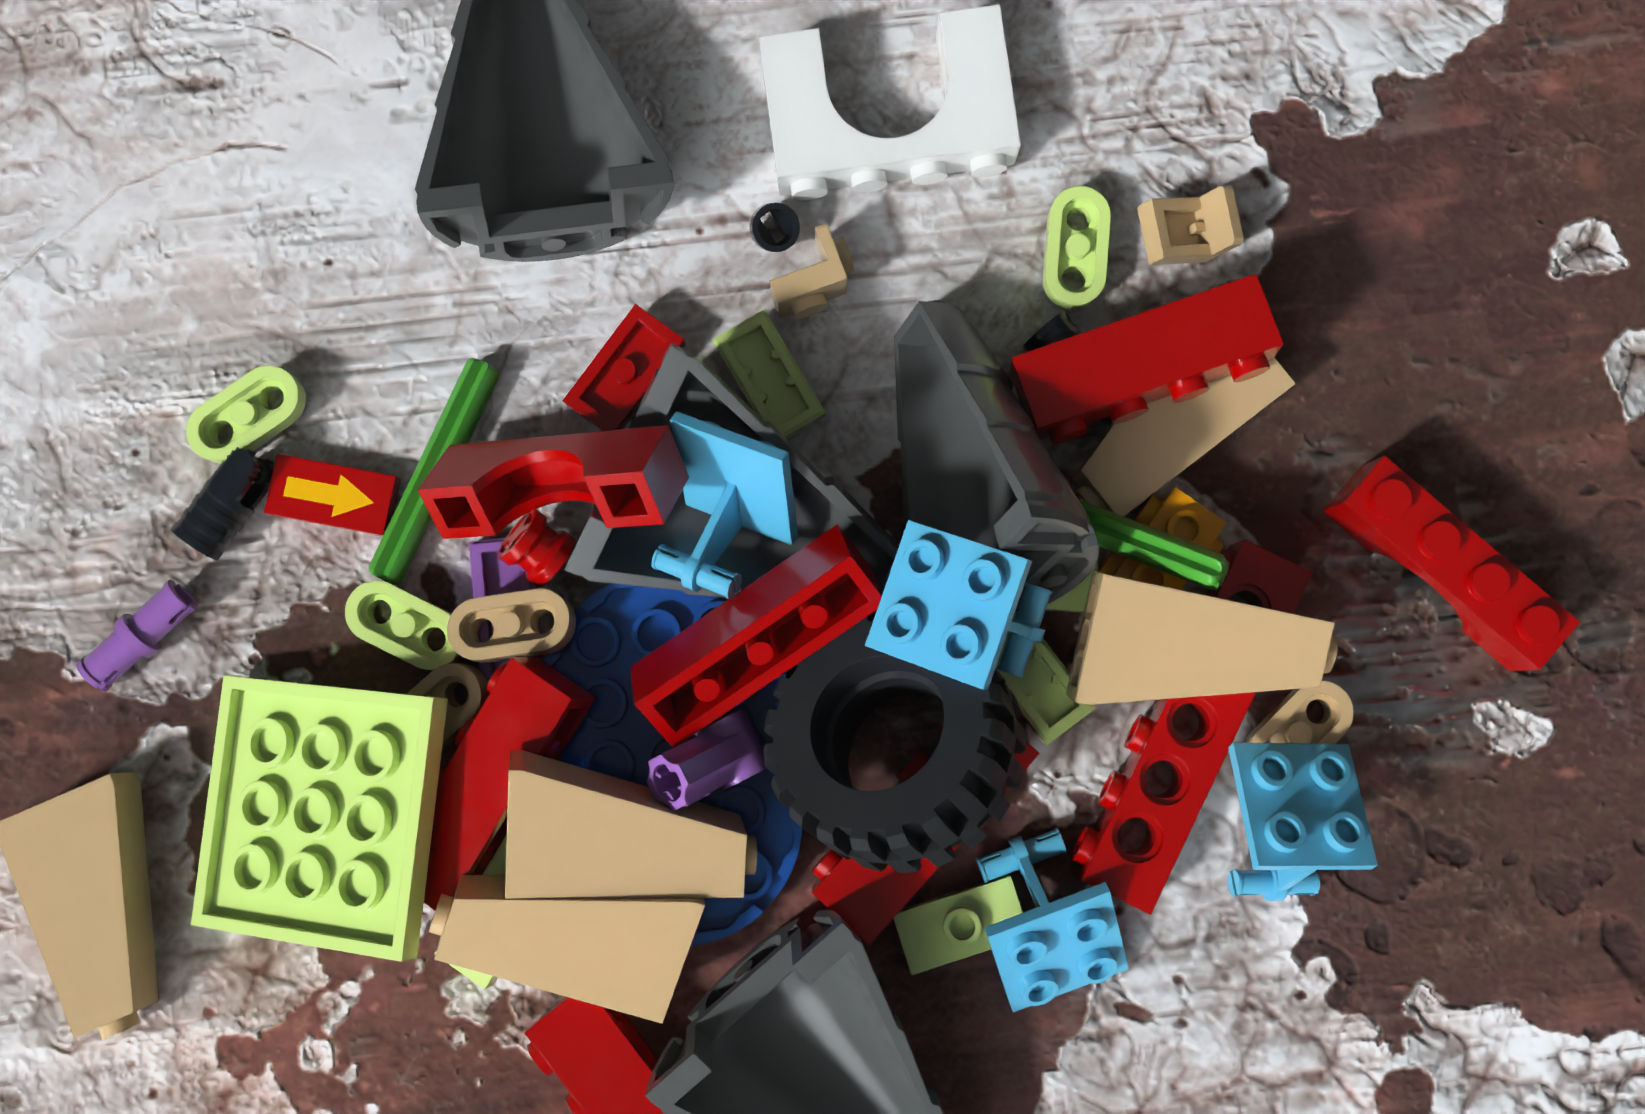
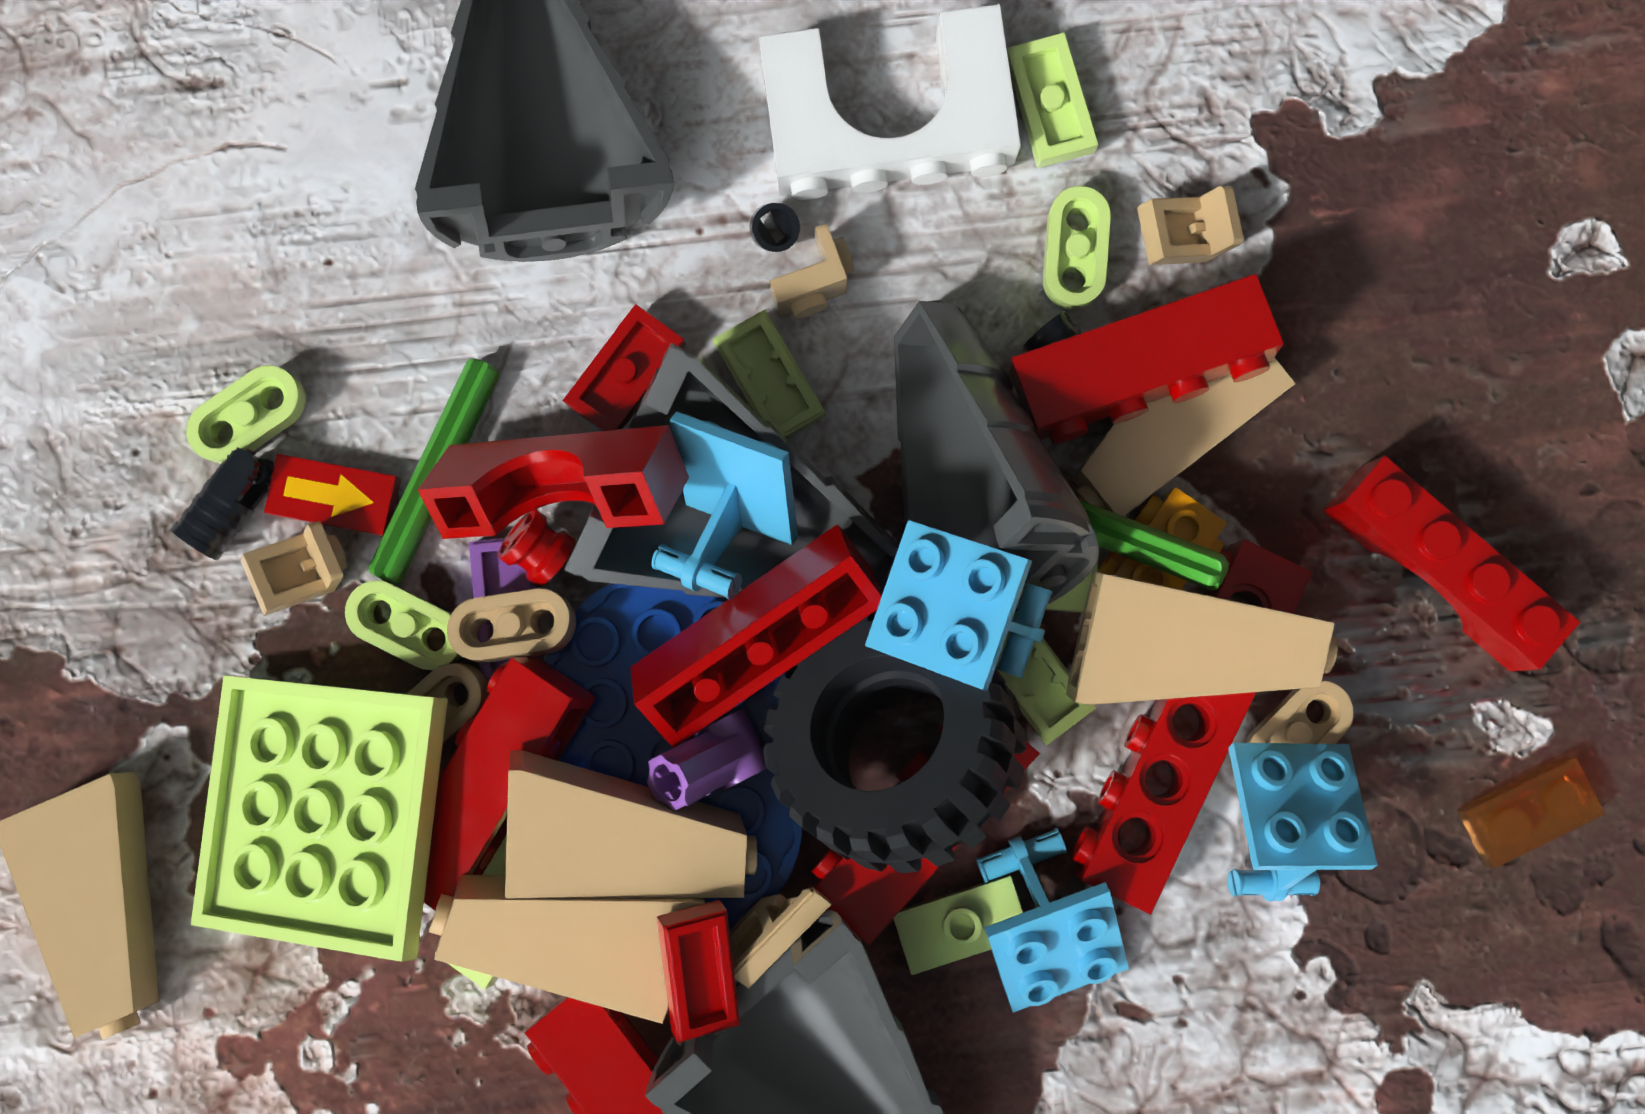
medium lavender pin [76,580,198,691] -> none
none -> tan bracket [241,521,347,616]
none -> red tile [656,900,740,1043]
none -> tan tile [729,887,832,989]
none -> yellowish green plate [1007,32,1098,169]
none -> clear orange plate [1457,757,1605,868]

